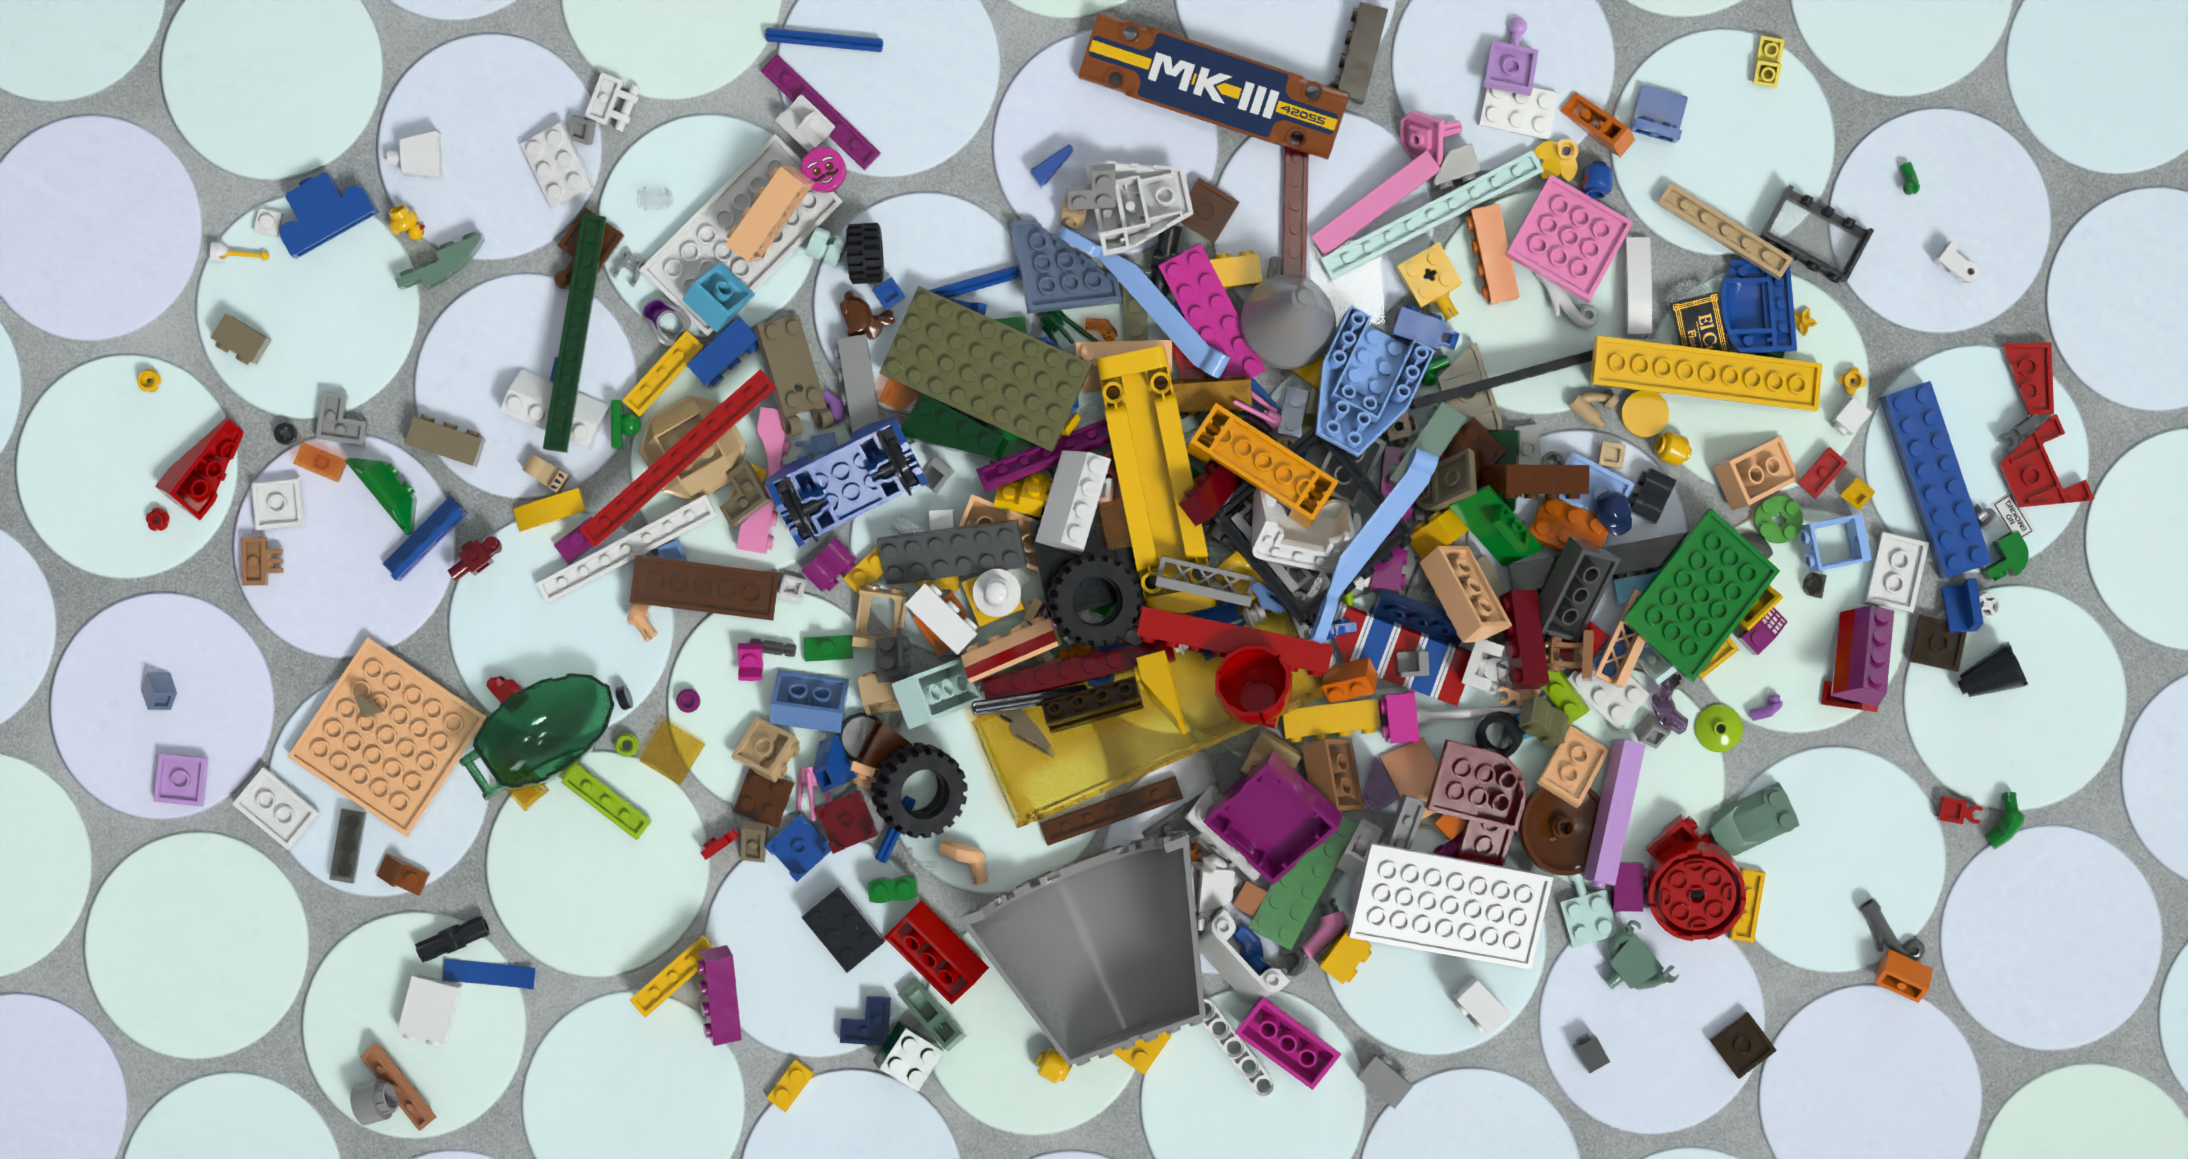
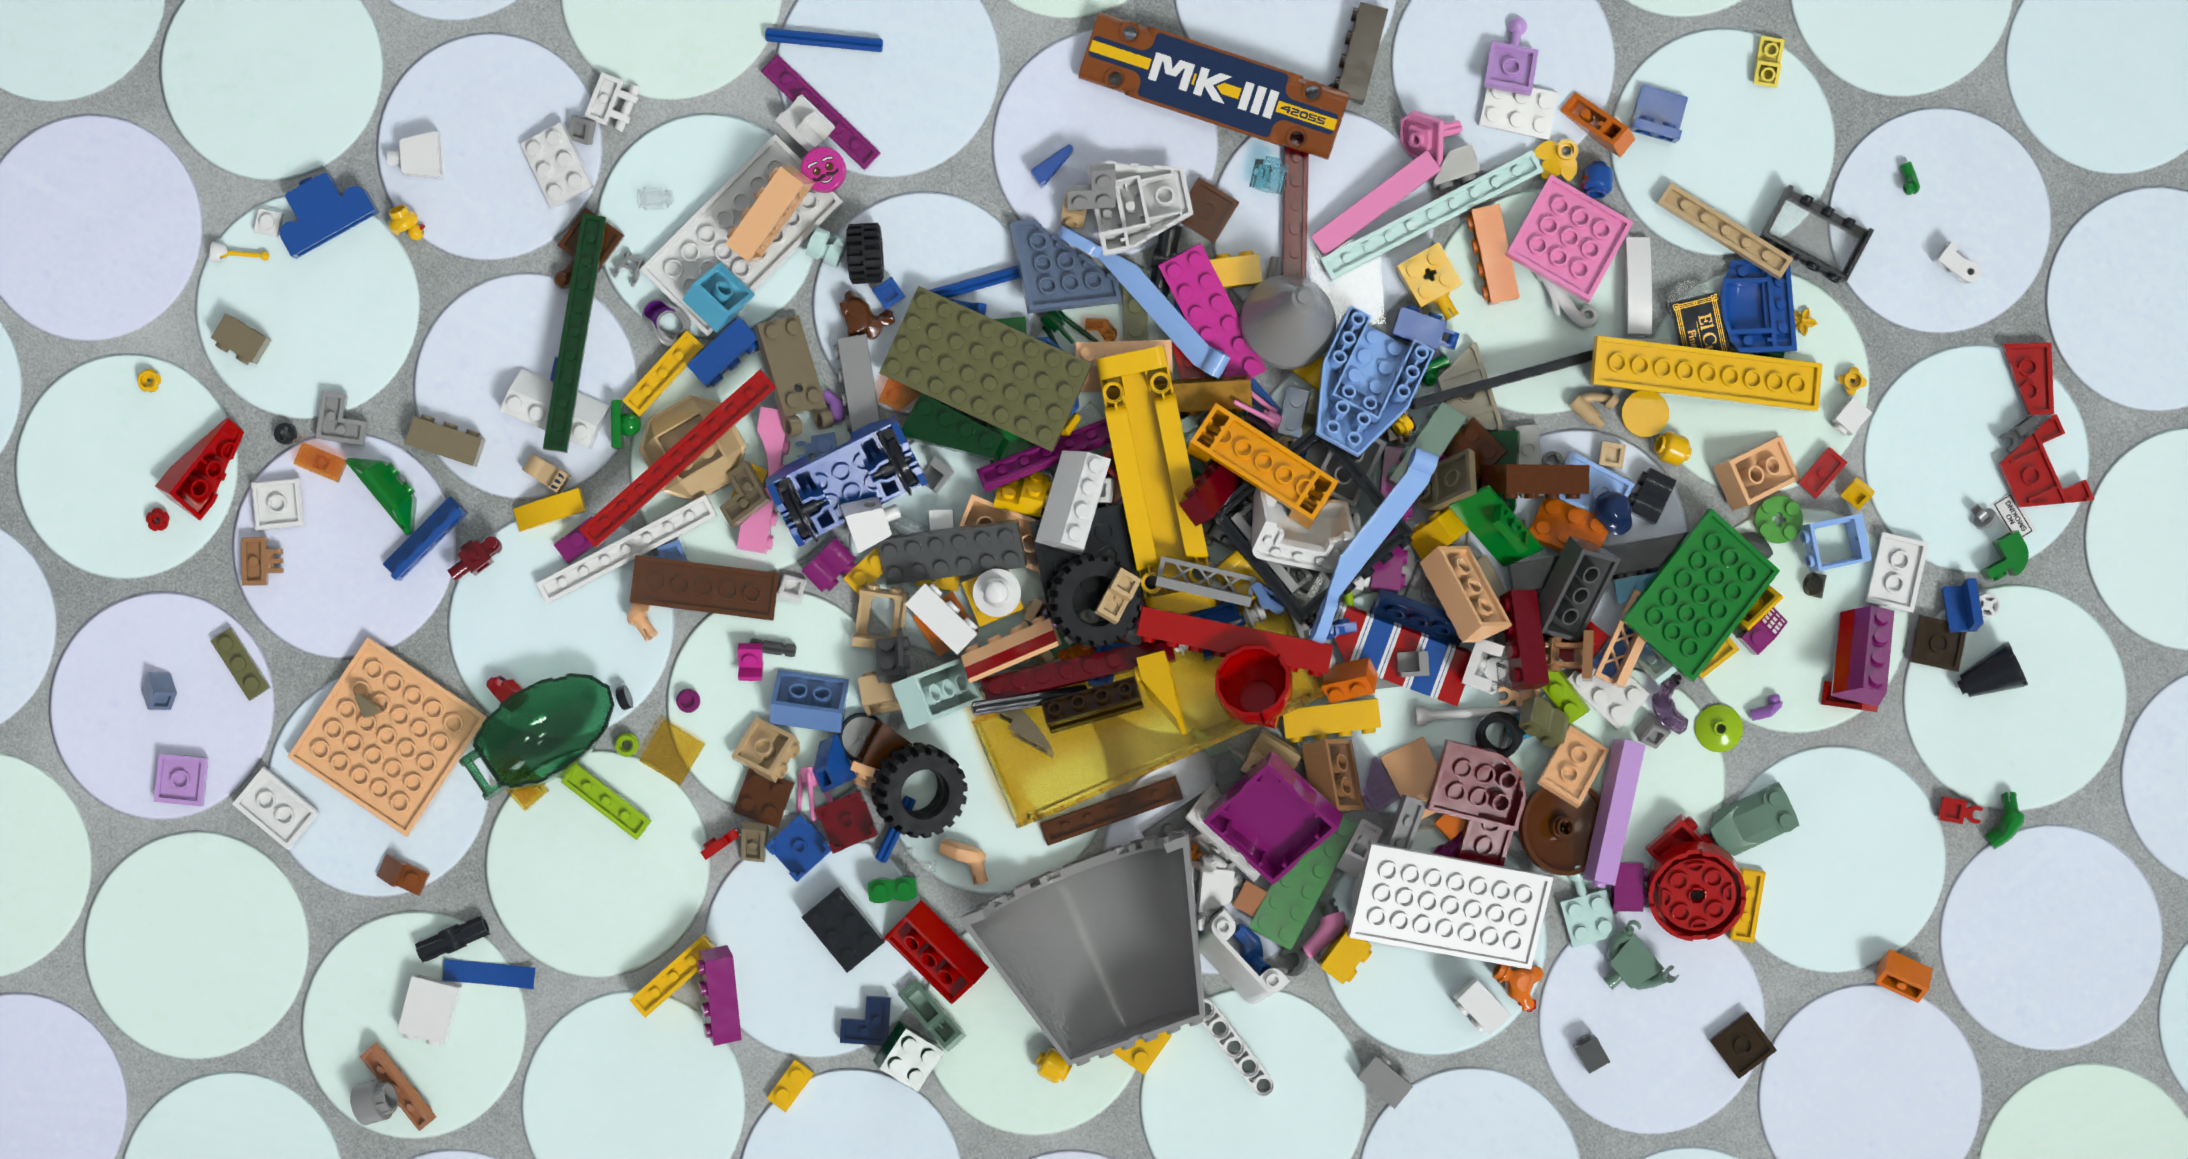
clear smoke plate [329,808,367,884] -> none
sand green slope [395,232,485,290] -> none
green tile [804,635,853,662] -> none
clear orange plate [1098,498,1132,551] -> none
dark pink slope [1235,996,1341,1090] -> none
dark pink brick [1378,689,1420,744] -> none
dark grey tile [1413,501,1425,521] -> none
dark grey plant [1859,898,1925,961] -> none
blue brick [1879,381,1992,579] -> none
none -> olive plate [210,627,271,701]
none -> white torso [840,497,901,553]
none -> tan slope [1094,567,1142,624]
none -> clear light blue brick [1249,156,1289,194]
none -> yellow plate [1392,413,1414,436]
none -> orange animal [1492,964,1544,1012]

